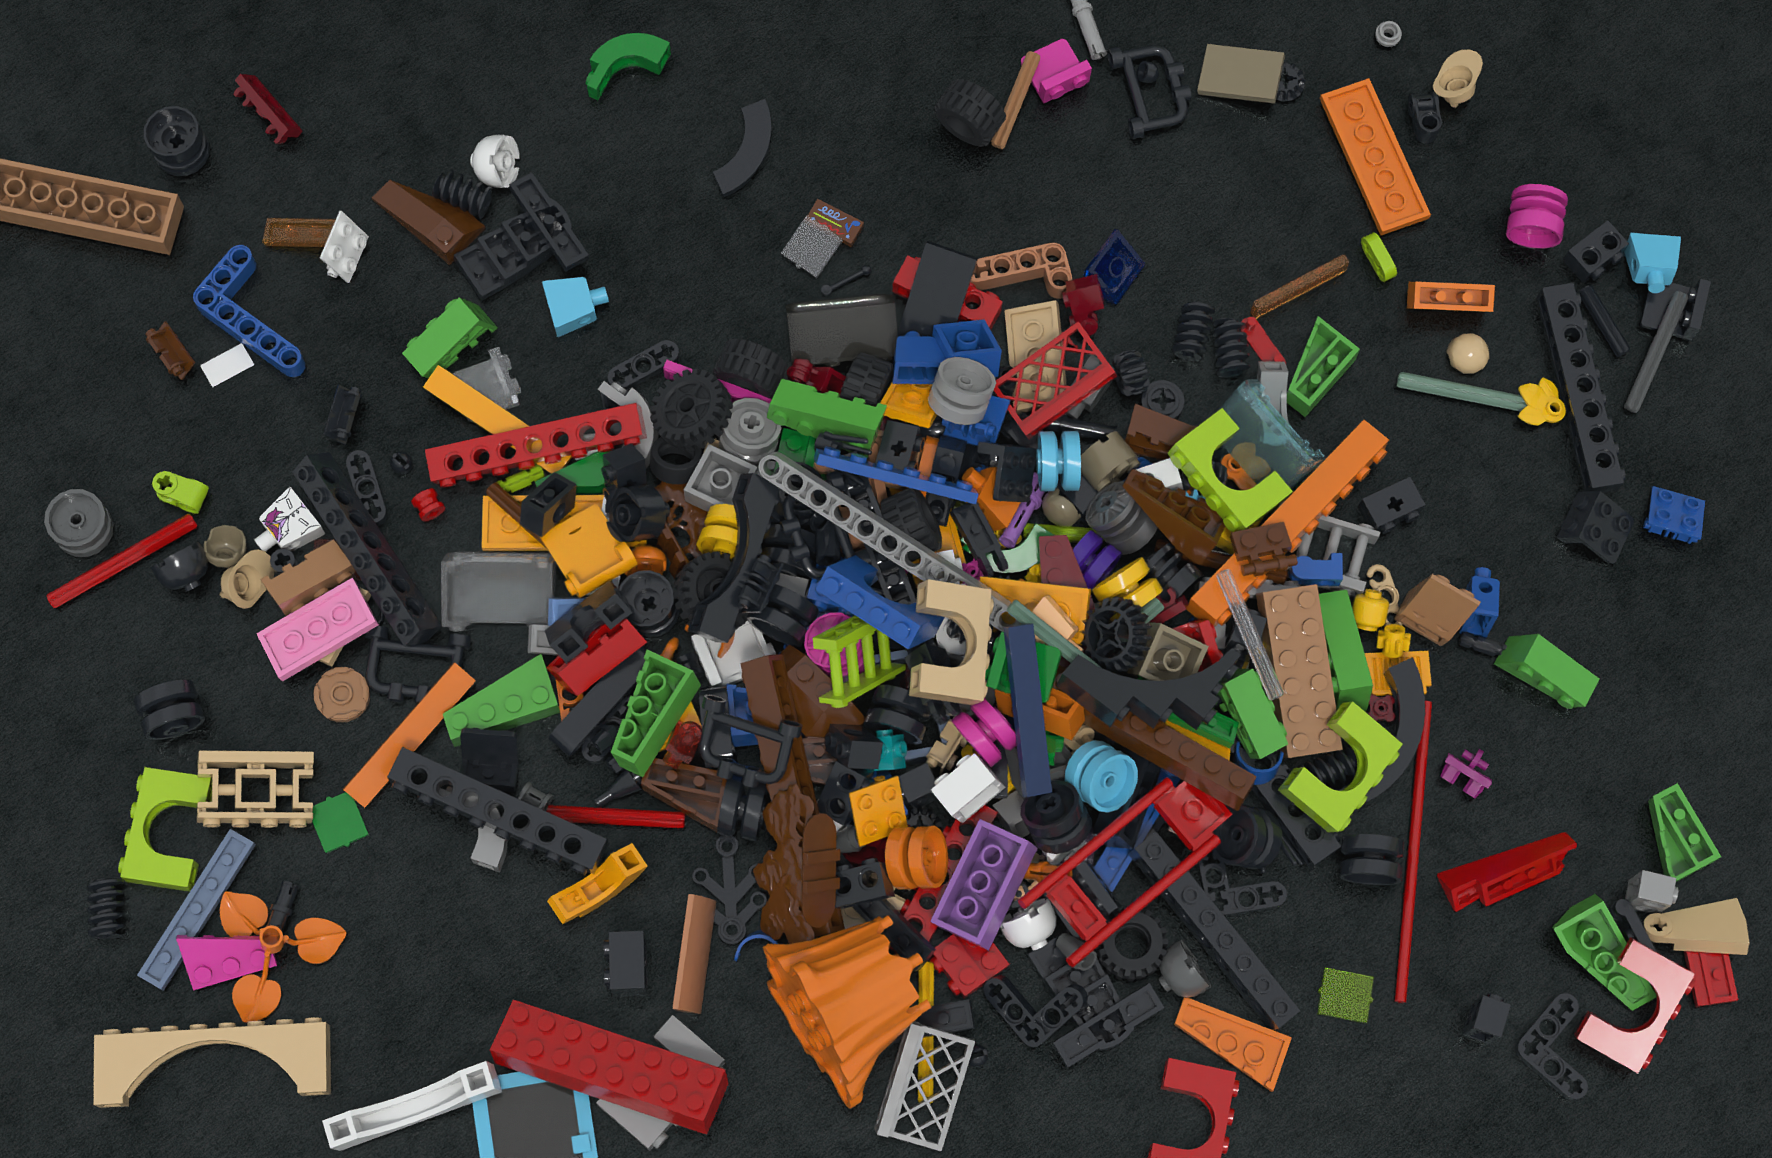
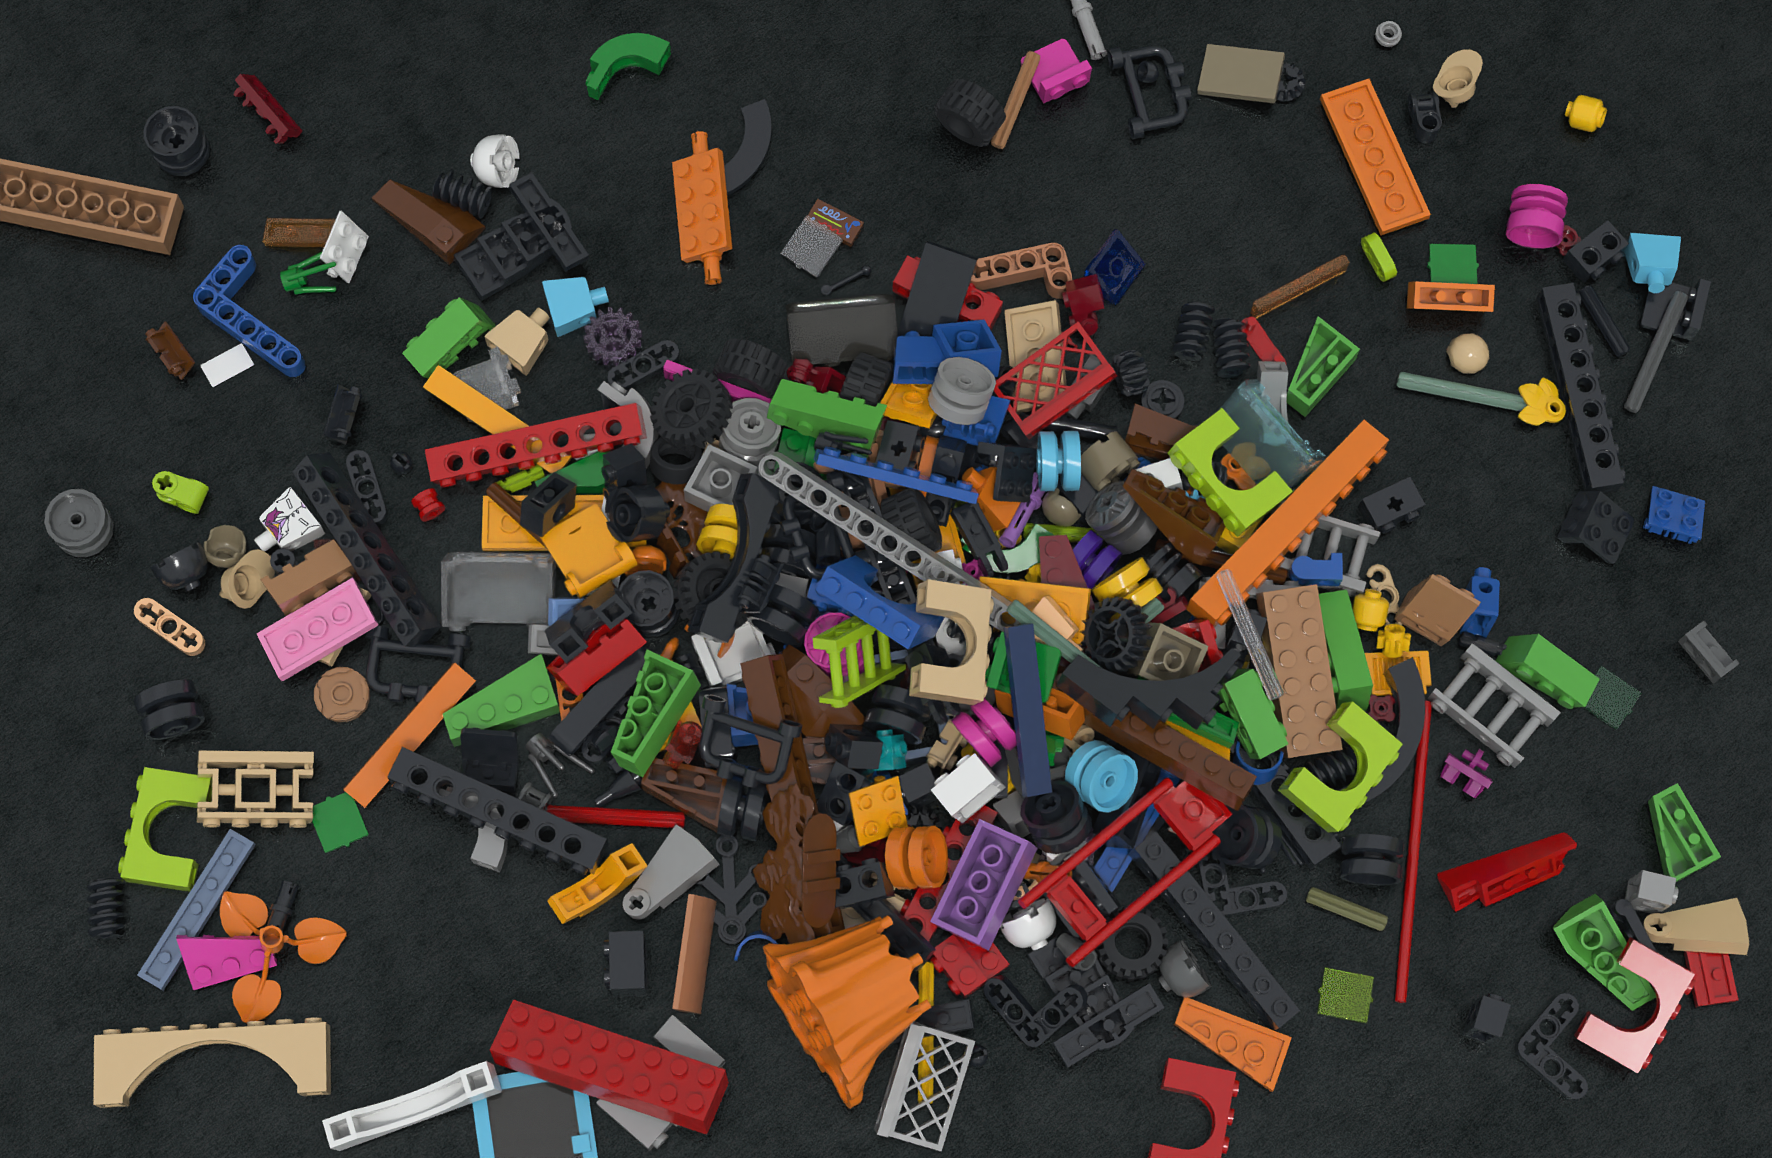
red axle [47,514,197,608] -> none
reddish brown plate [1230,522,1298,577] -> none
none -> light nougat beam [134,598,205,656]
none -> green plant [280,252,337,295]
none -> tan torso [485,308,550,375]
none -> flat silver plant [525,733,595,798]
none -> clear purple gear [584,307,642,366]
none -> light grey piece [623,824,720,919]
none -> orange plate [672,131,732,285]
none -> olive axle [1306,887,1388,931]
none -> green piece [1427,244,1479,284]
none -> light grey fence [1427,643,1561,768]
none -> dark red plate [1557,225,1581,256]
none -> yellow head [1565,95,1607,132]
none -> clear green piece [1583,666,1642,730]
none -> dark grey hinge [1678,621,1740,684]

